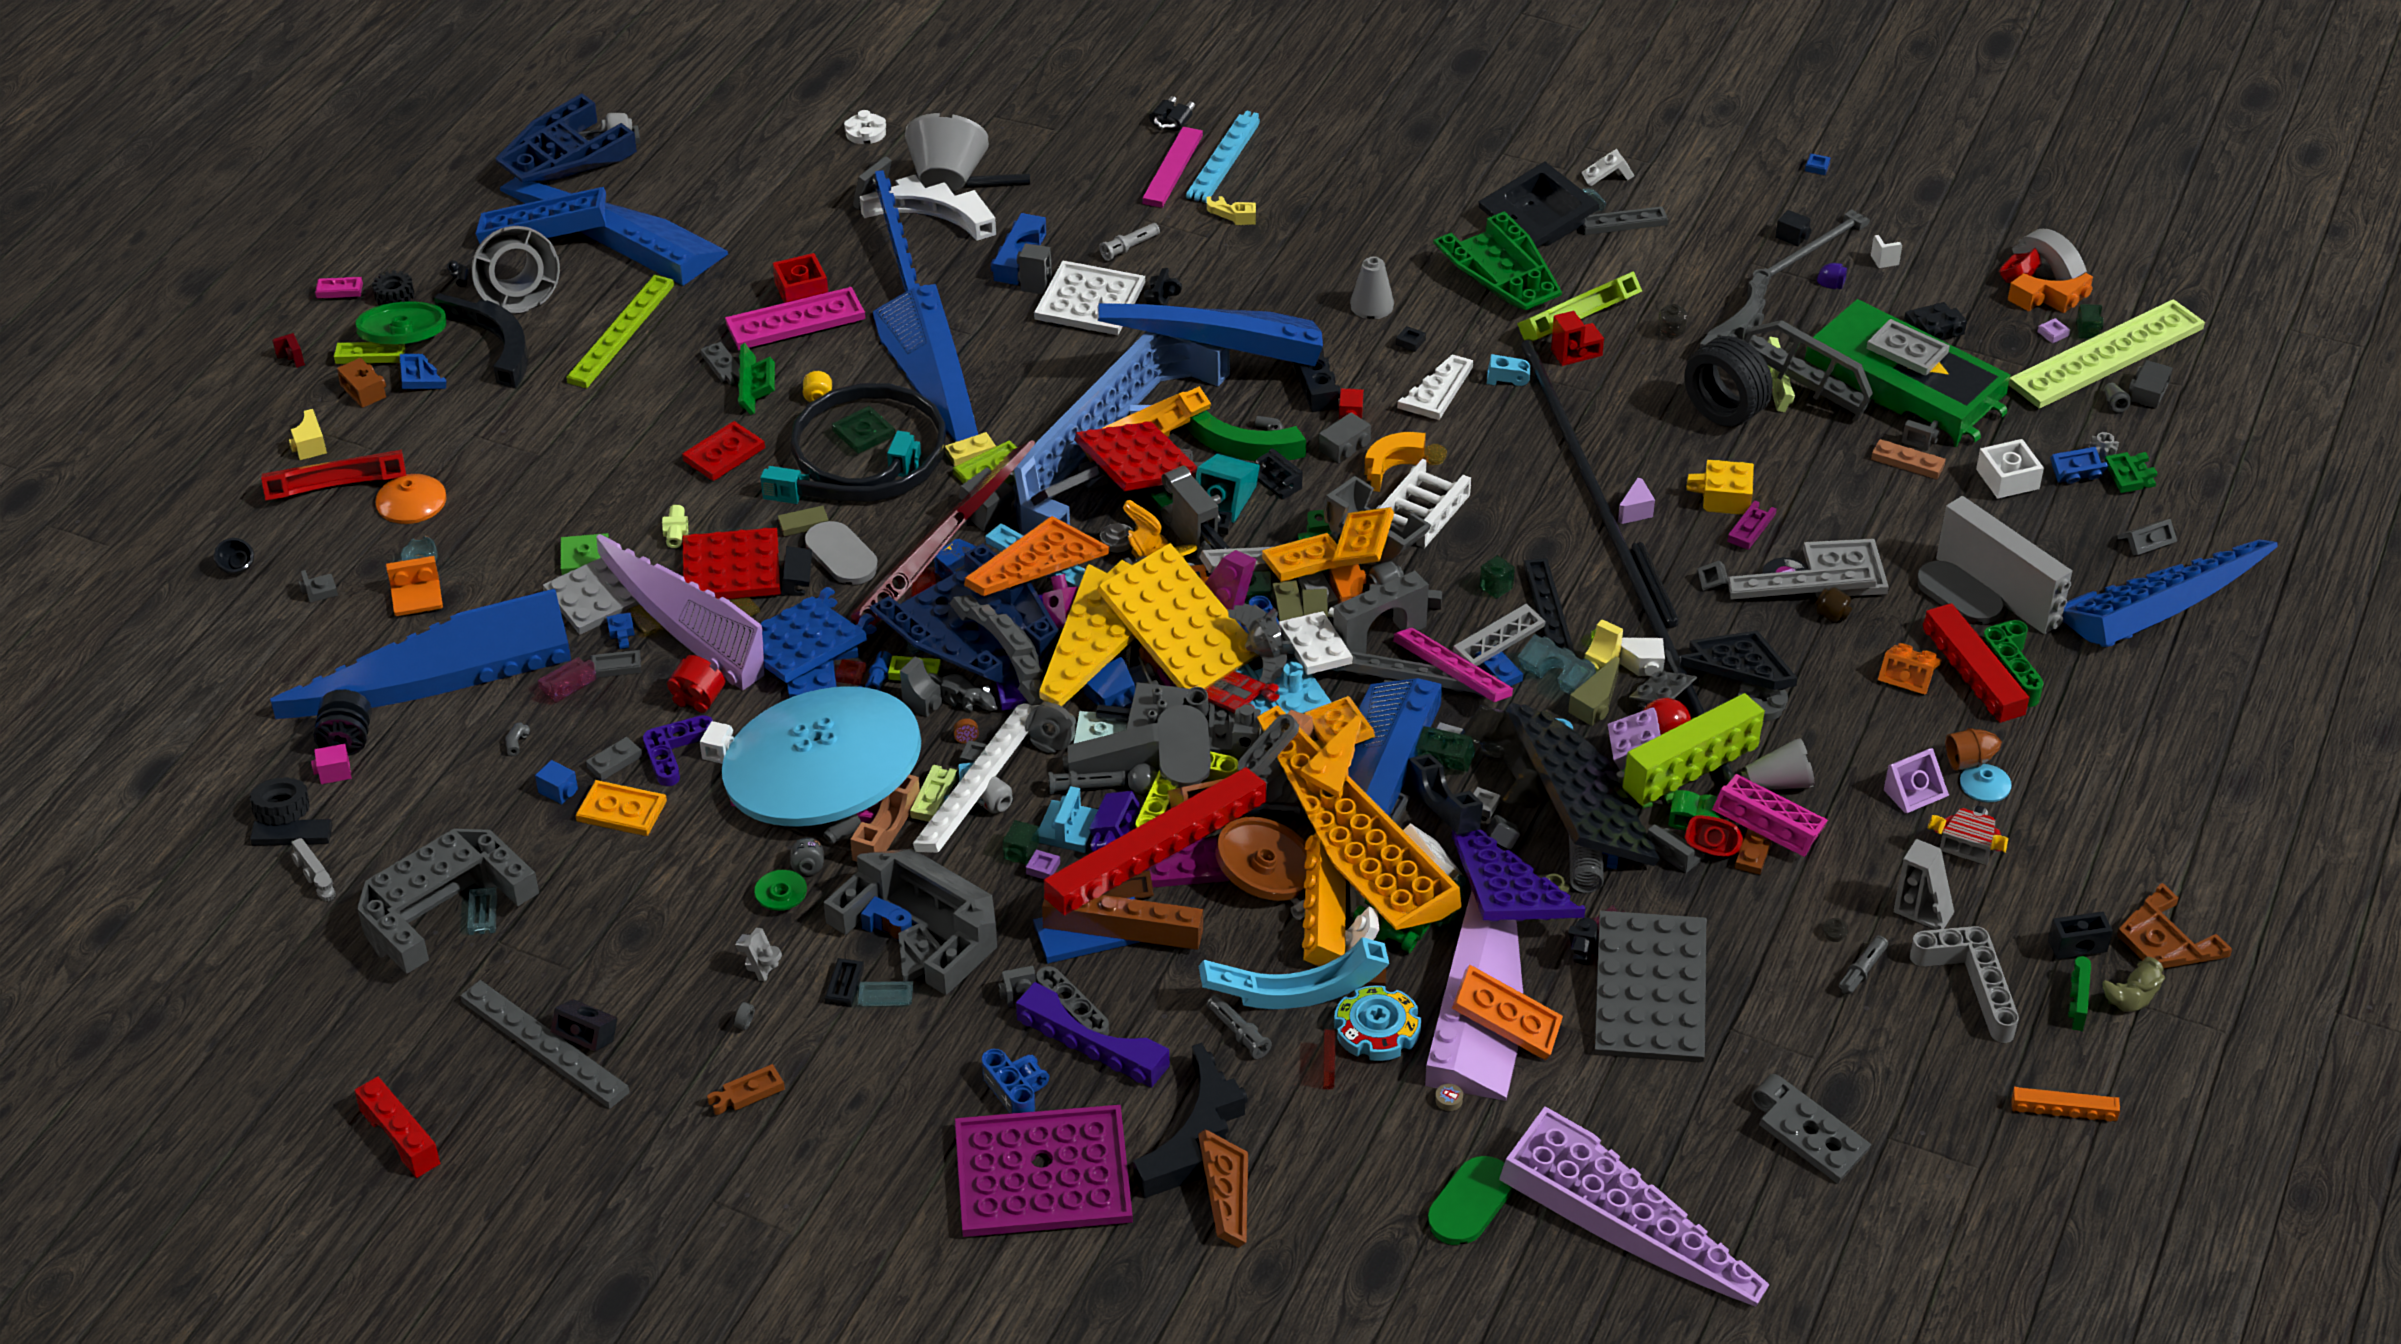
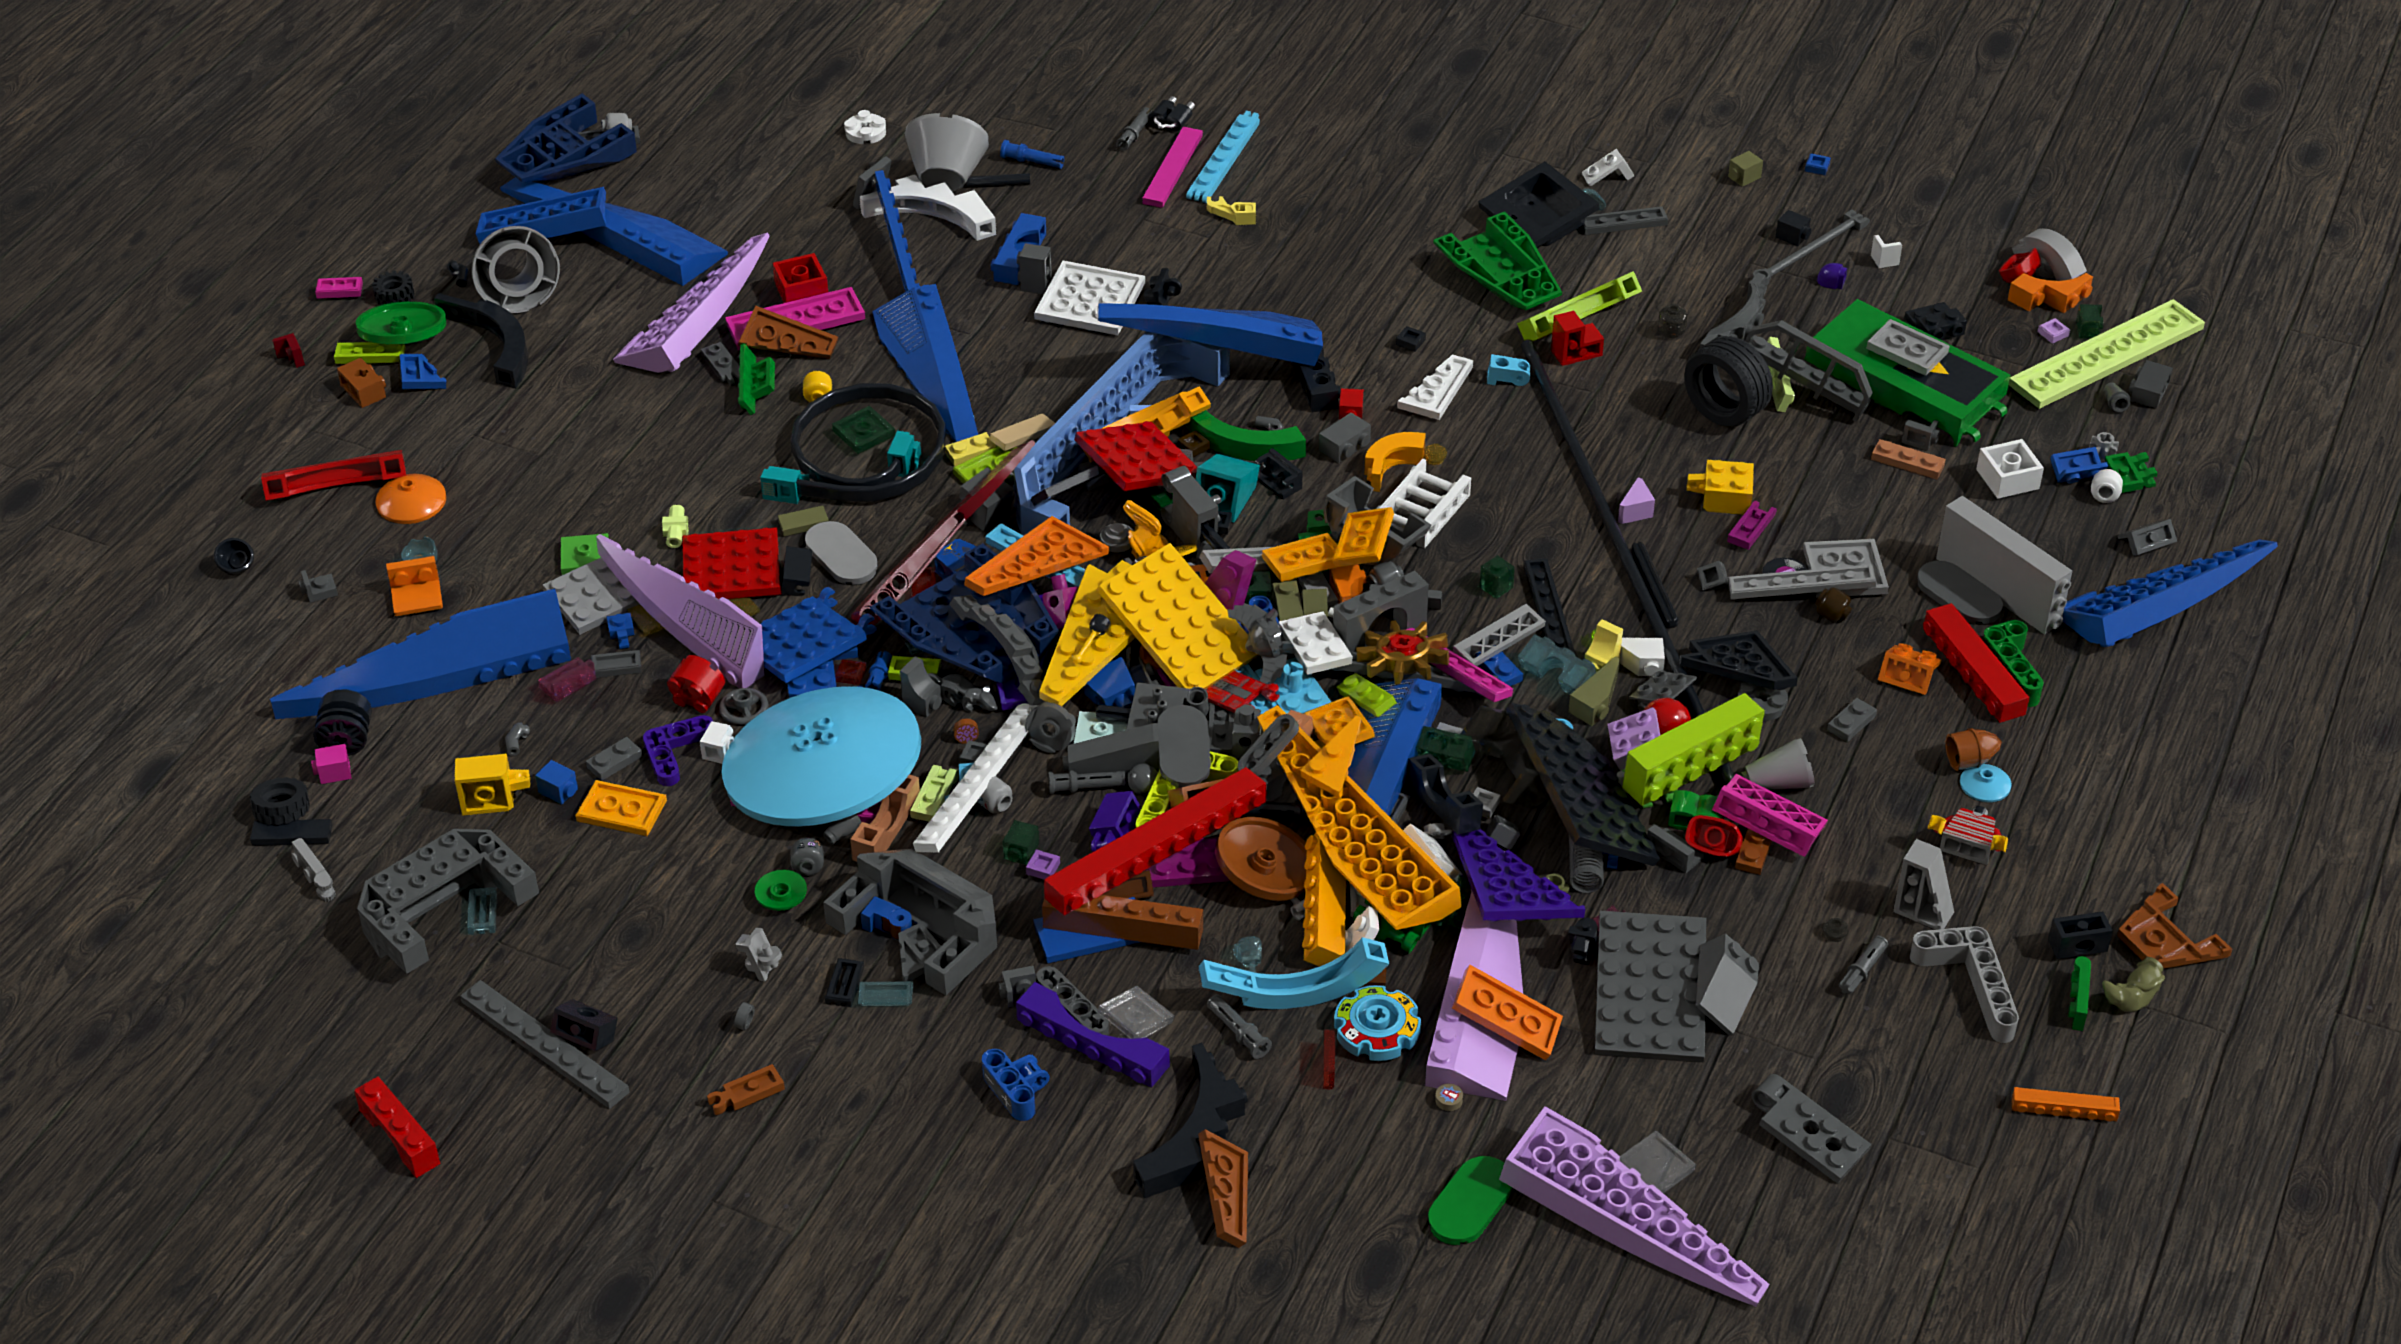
light yellow arch [289,409,327,460] -> none
lime tile [566,275,674,388] -> none
red plate [682,421,765,481] -> none
magenta plate [955,1105,1133,1237] -> none
medium azure bracket [1036,786,1098,853] -> none
light grey pin [1099,223,1160,261] -> none
light grey cone [1350,256,1394,319] -> none
lavender slope [1884,748,1949,813] -> none
none -> yellow hinge [455,754,530,816]
none -> lavender wedge [613,233,770,373]
none -> dark grey piece [719,688,769,725]
none -> dark orange wing [739,306,838,359]
none -> tan tile [990,414,1055,451]
none -> blue pin [1000,140,1065,169]
none -> hinge [1072,614,1111,664]
none -> clear tile [1098,986,1174,1039]
none -> dark grey pin [1116,107,1152,151]
none -> dark brown plate [1178,430,1210,457]
none -> clear light blue piece [1233,936,1262,973]
none -> lime plate [1337,673,1397,717]
none -> pearl gold gear [1356,620,1449,684]
none -> light grey plate [1424,823,1452,839]
none -> clear tile [1619,1131,1696,1193]
none -> slope [1696,933,1759,1036]
none -> olive brick [1728,151,1763,187]
none -> dark grey plate [1827,698,1877,742]
none -> white head [2091,469,2123,503]

